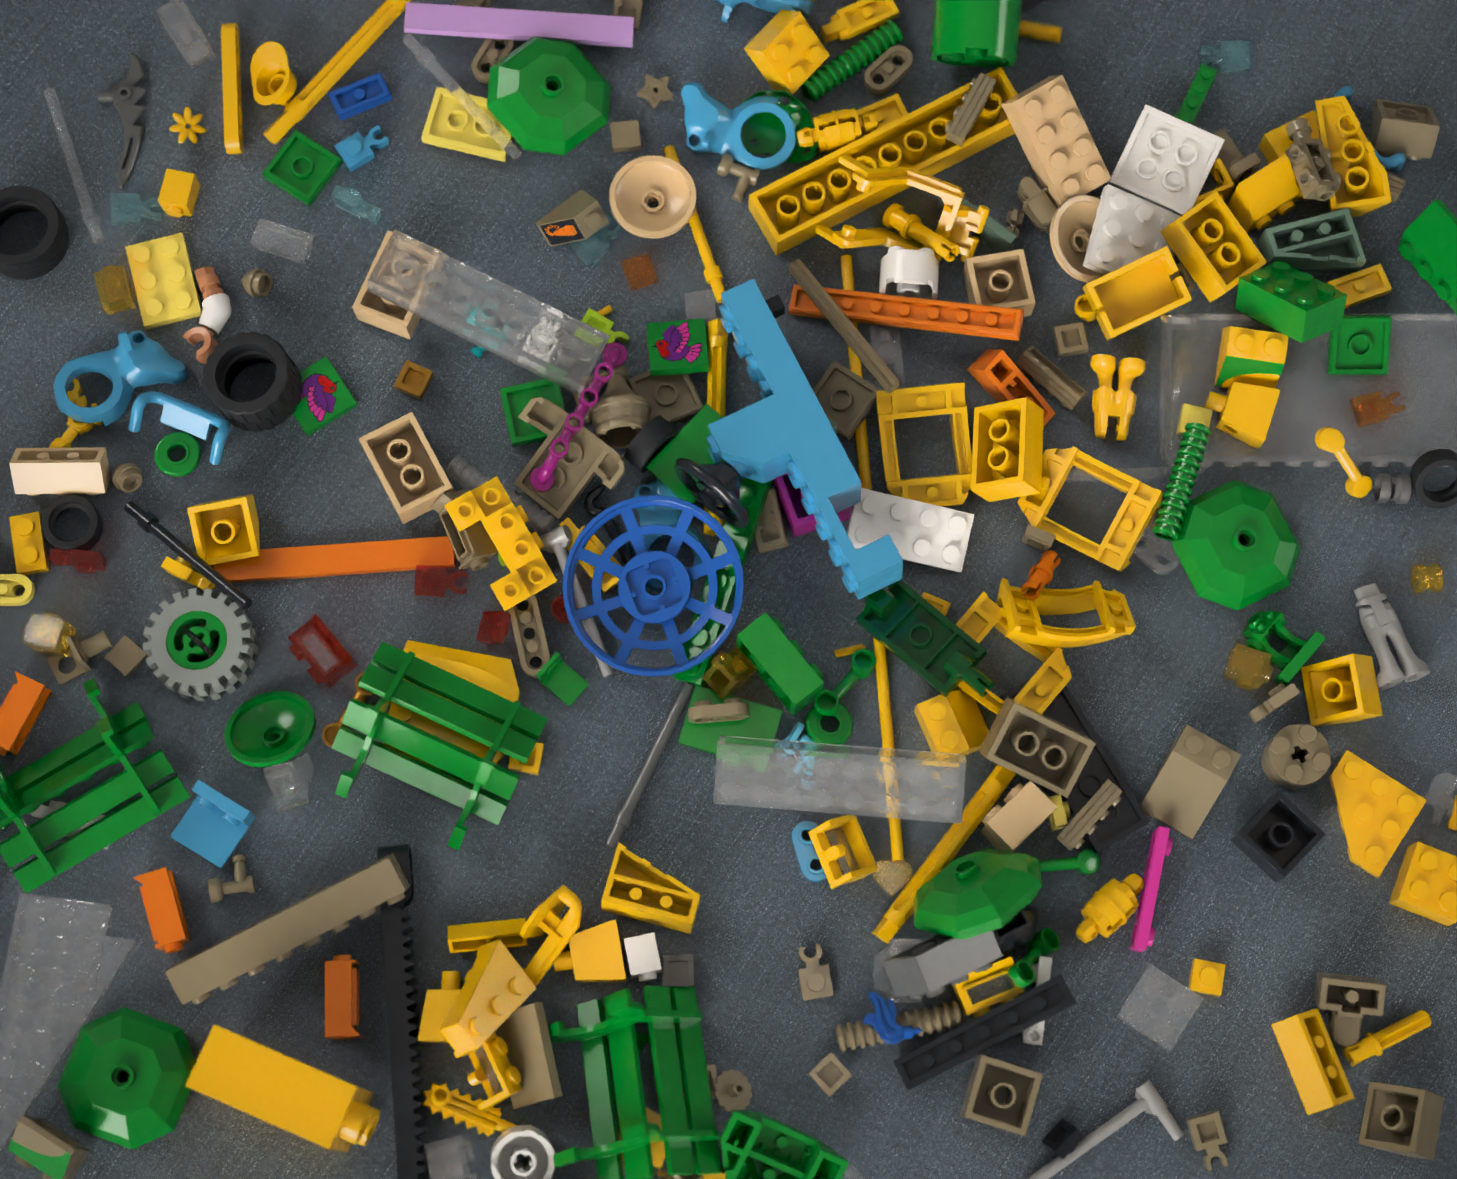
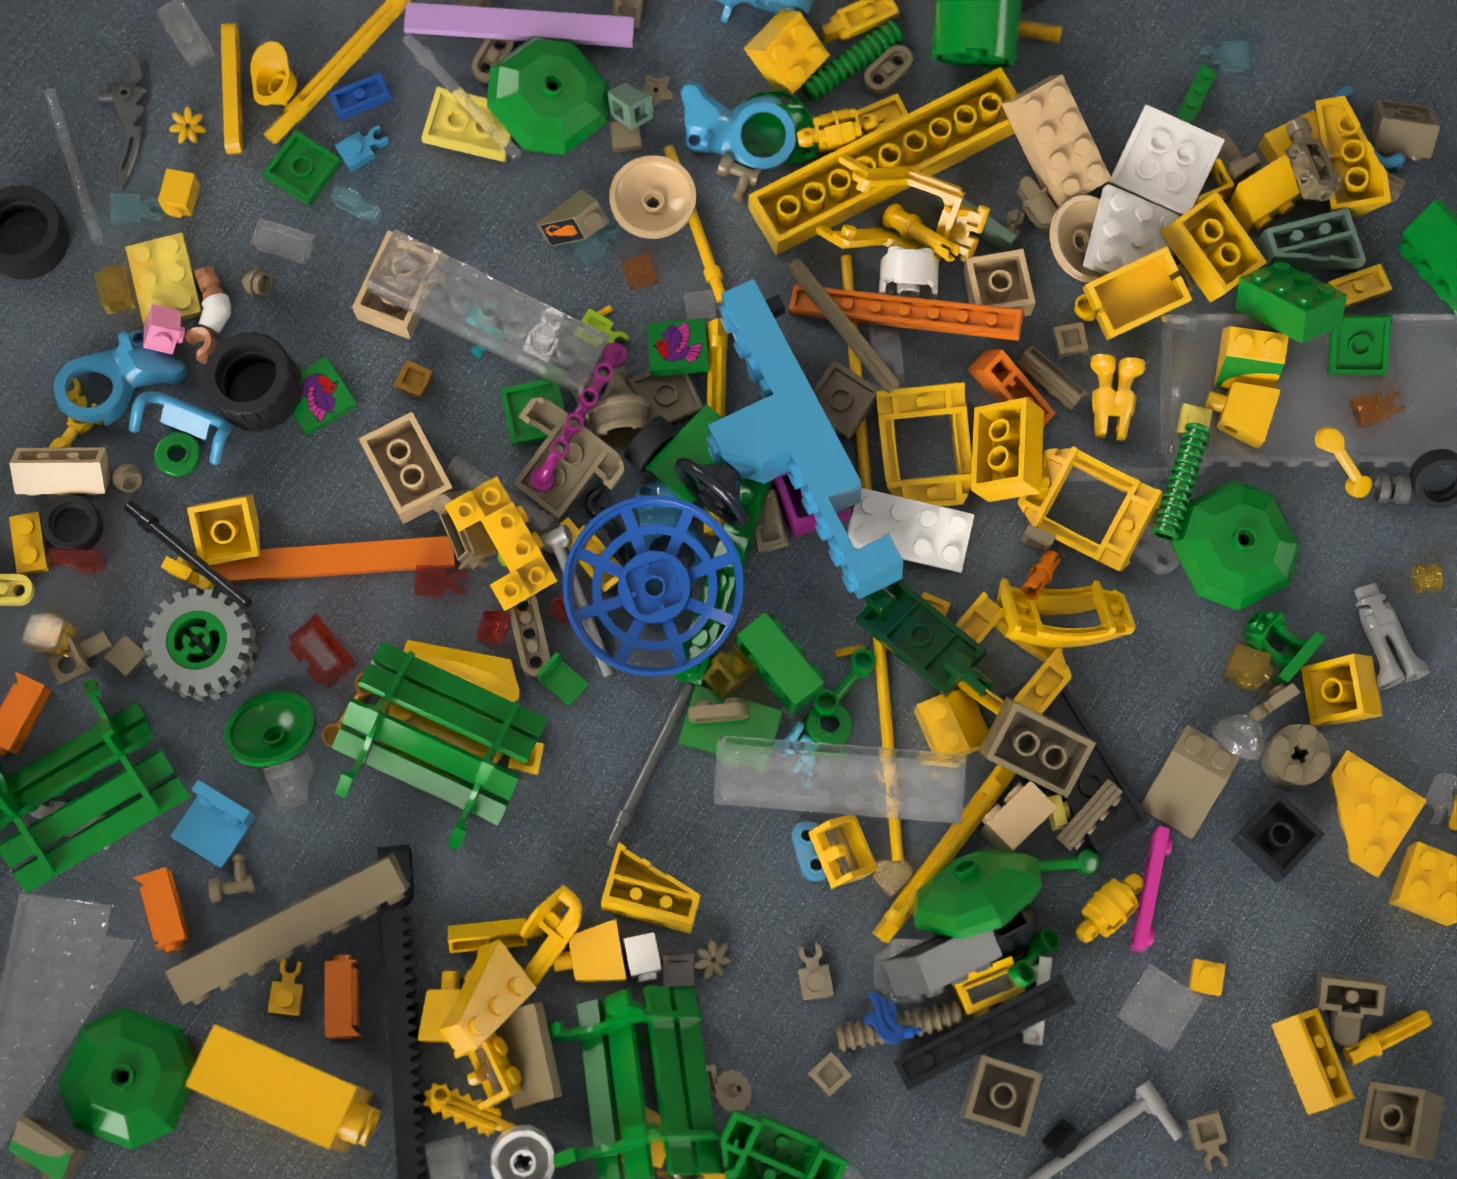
dark tan piece [945,73,996,147] -> none
none -> bright pink brick [143,304,185,355]
none -> yellow plate [267,960,305,1017]
none -> sand green brick [608,82,654,130]
none -> dark tan plant [694,939,731,979]
none -> clear piece [1212,714,1267,760]

